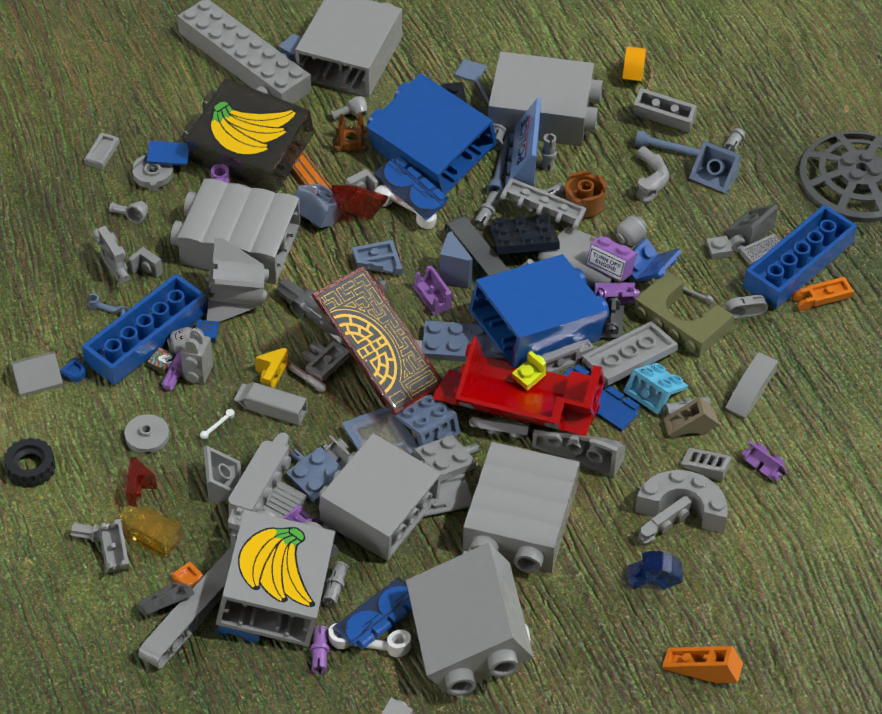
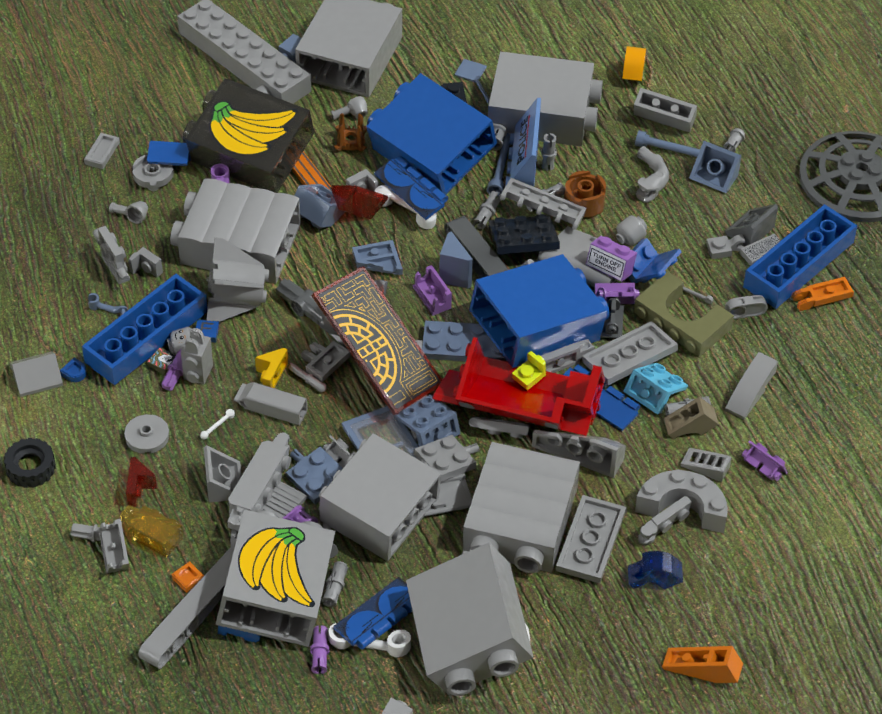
dark grey wing [136,581,195,615] -> none
none -> light grey plate [556,495,626,583]

